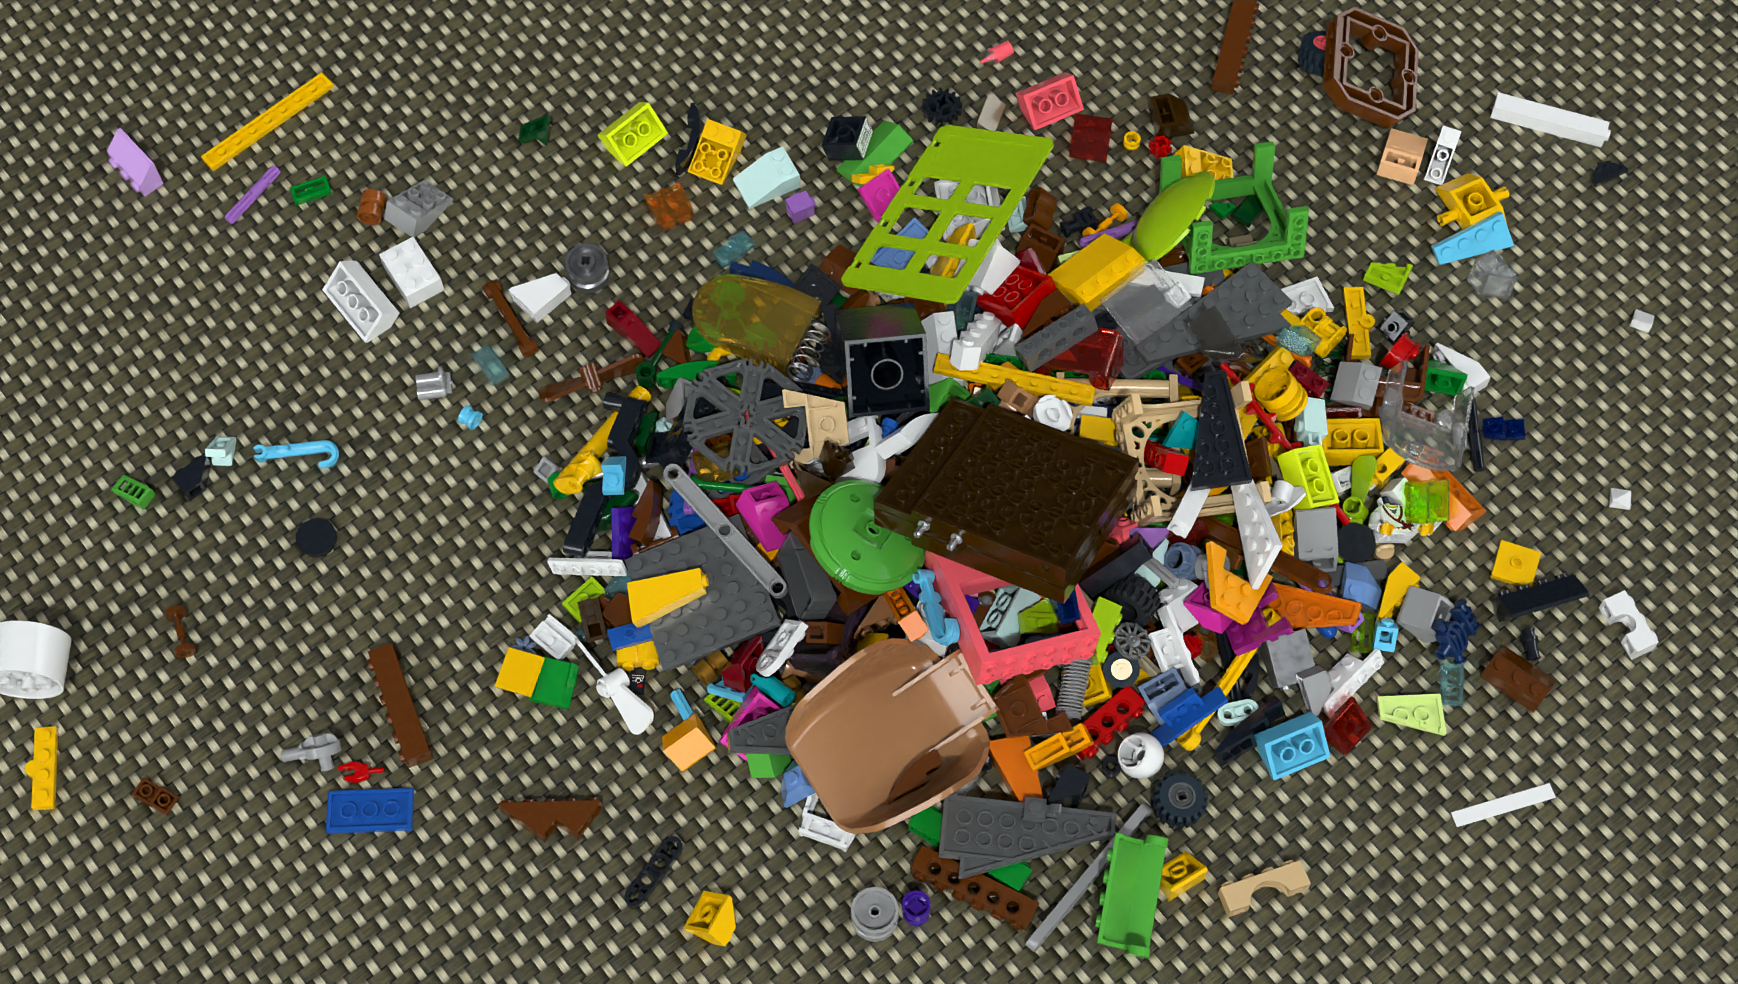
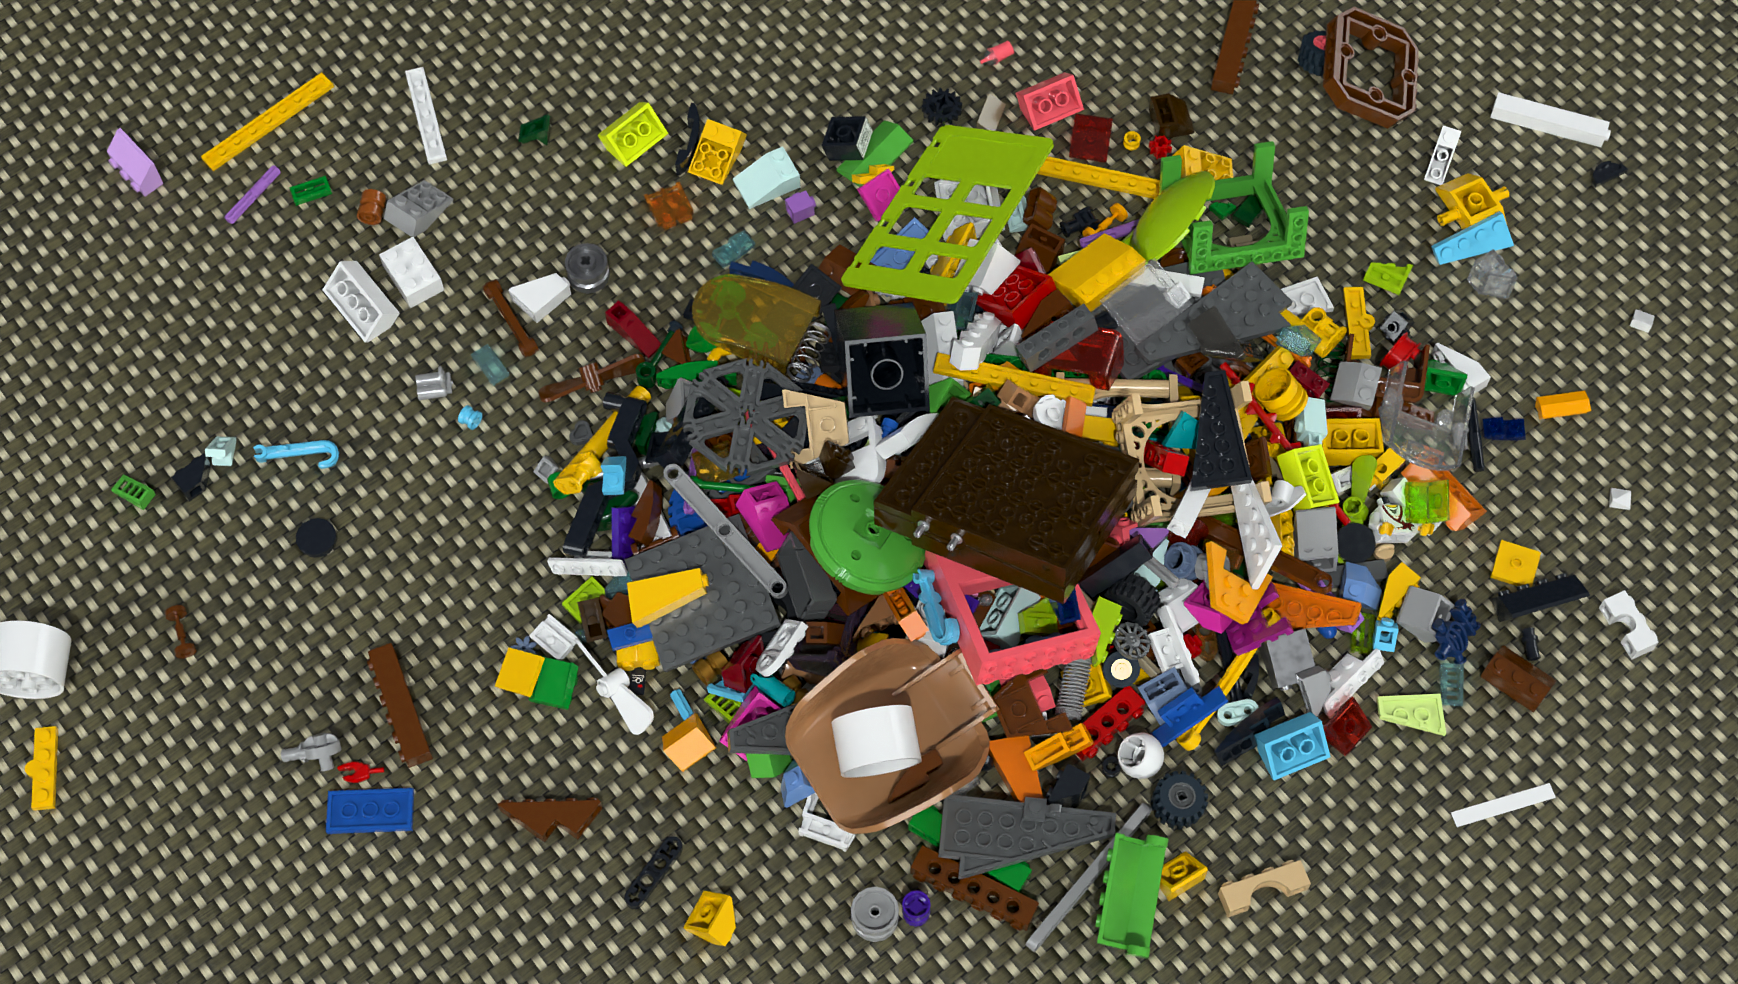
reddish brown slope [131,777,179,816] -> none
light nougat slope [1377,128,1428,185] -> none
none -> white tile [405,67,447,165]
none -> dark grey tile [569,420,593,446]
none -> white wheel [831,705,922,778]
none -> yellow tile [1037,156,1160,199]
none -> orange tile [1062,396,1087,438]
none -> light orange piece [1535,390,1591,420]

